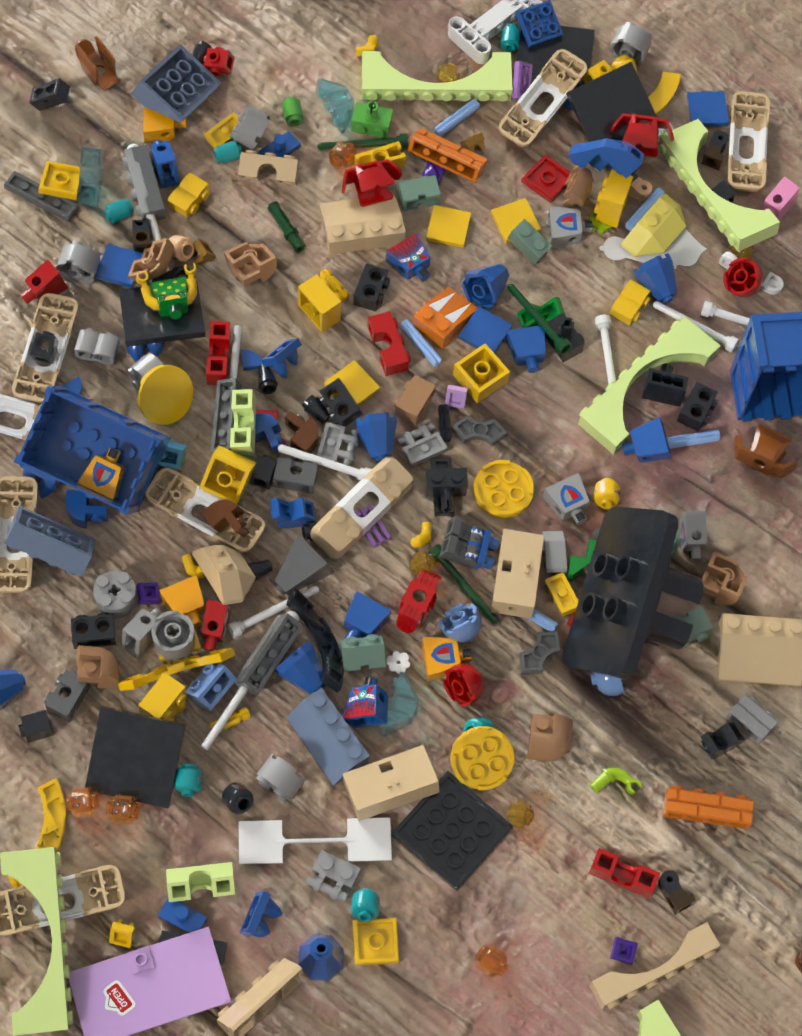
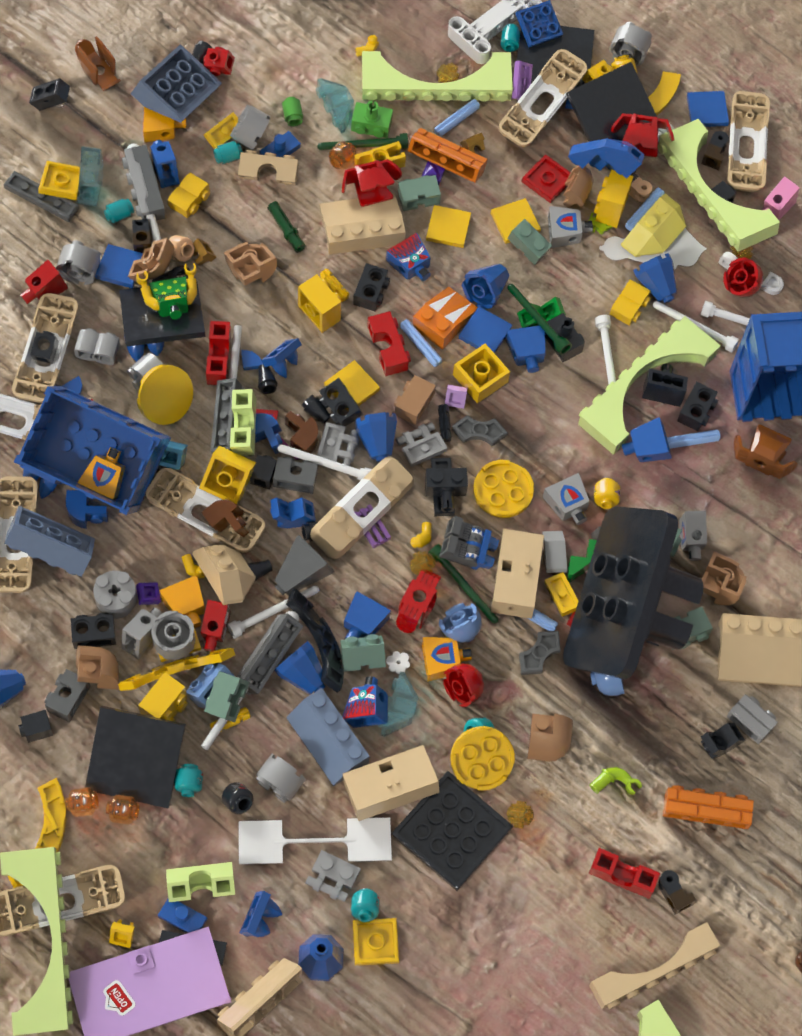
clear orange head [474,944,508,978] -> none
dark purple tile [610,937,638,965] -> none
none -> sand green brick [204,671,250,722]

